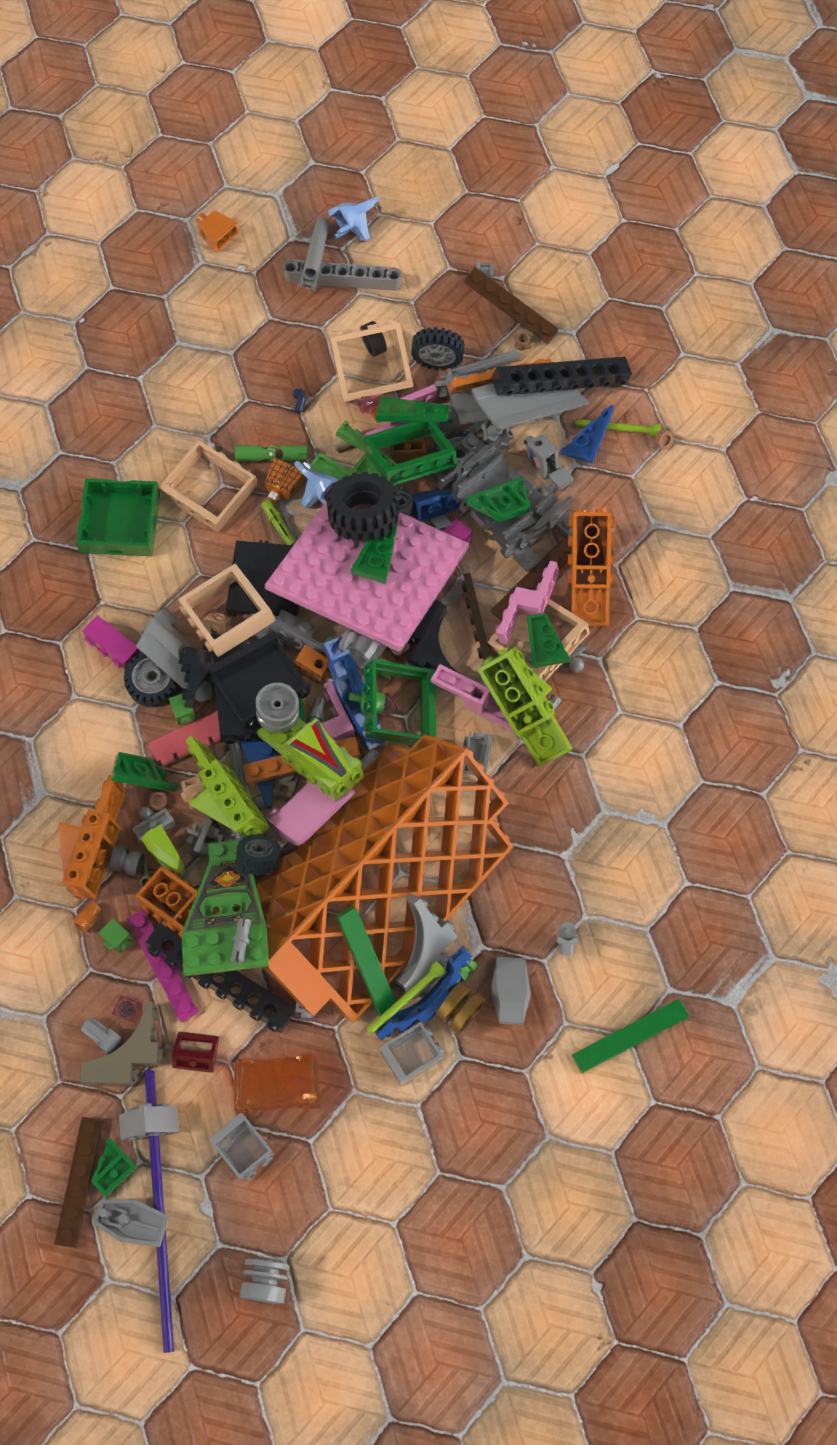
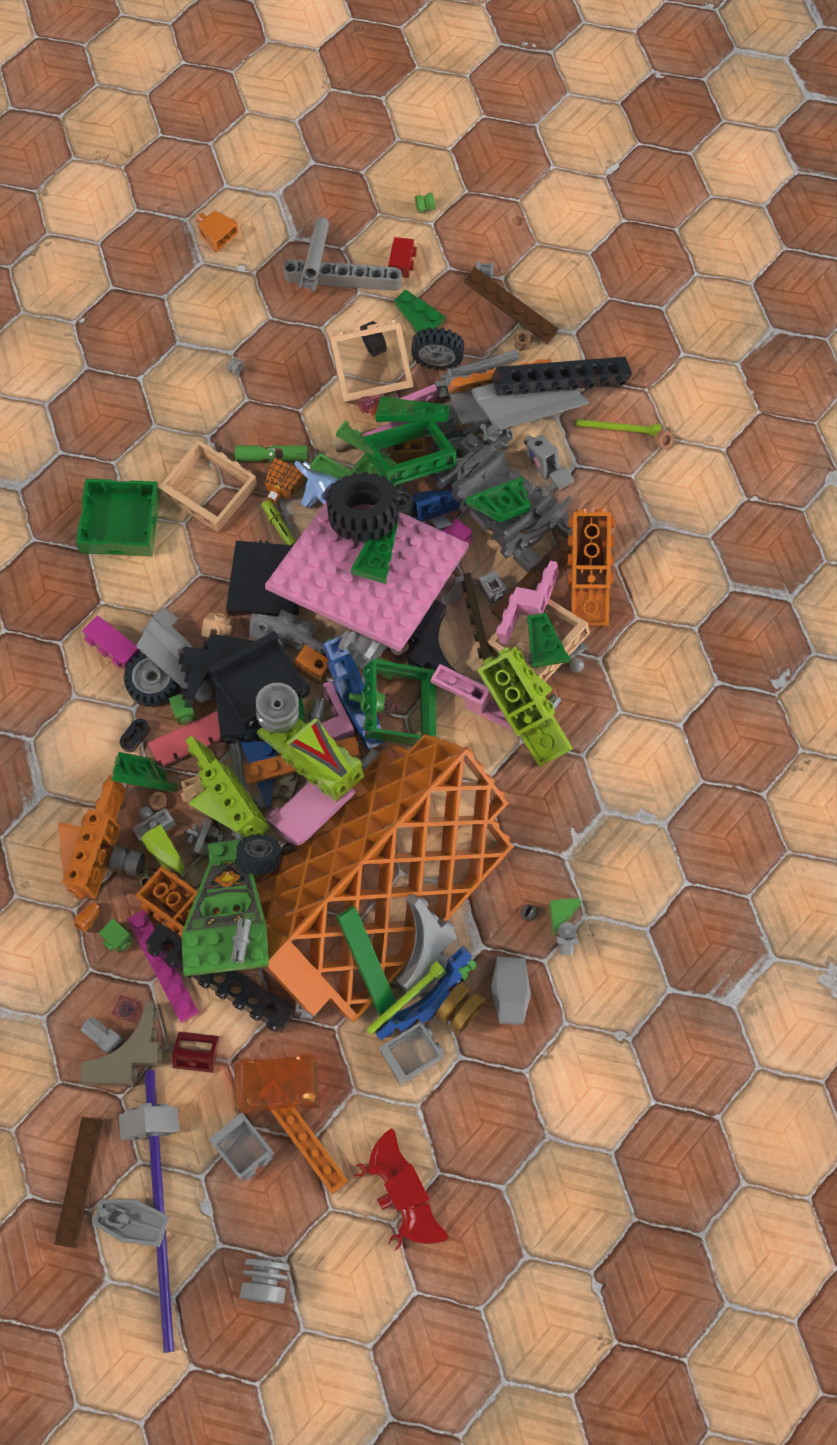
green wing [91,1137,138,1198] -> none
light nougat window [178,563,276,657] -> none
dark blue arm [293,388,306,413] -> none
light blue piece [327,196,379,242] -> none
light grey hinge [463,731,493,775] -> none
blue wing [560,405,615,464] -> none
green tile [572,999,689,1074] -> none
none -> black beam [119,719,150,753]
none -> light grey bush [227,357,244,375]
none -> orange plate [258,1080,349,1195]
none -> red torso [353,1128,449,1251]
none -> red brick [388,237,417,278]
none -> green wing [394,289,446,332]
none -> bright green wheel [415,192,436,213]
none -> light grey window [479,570,507,604]
none -> dark grey hinge [520,904,536,921]
none -> bright green slope [549,898,582,935]

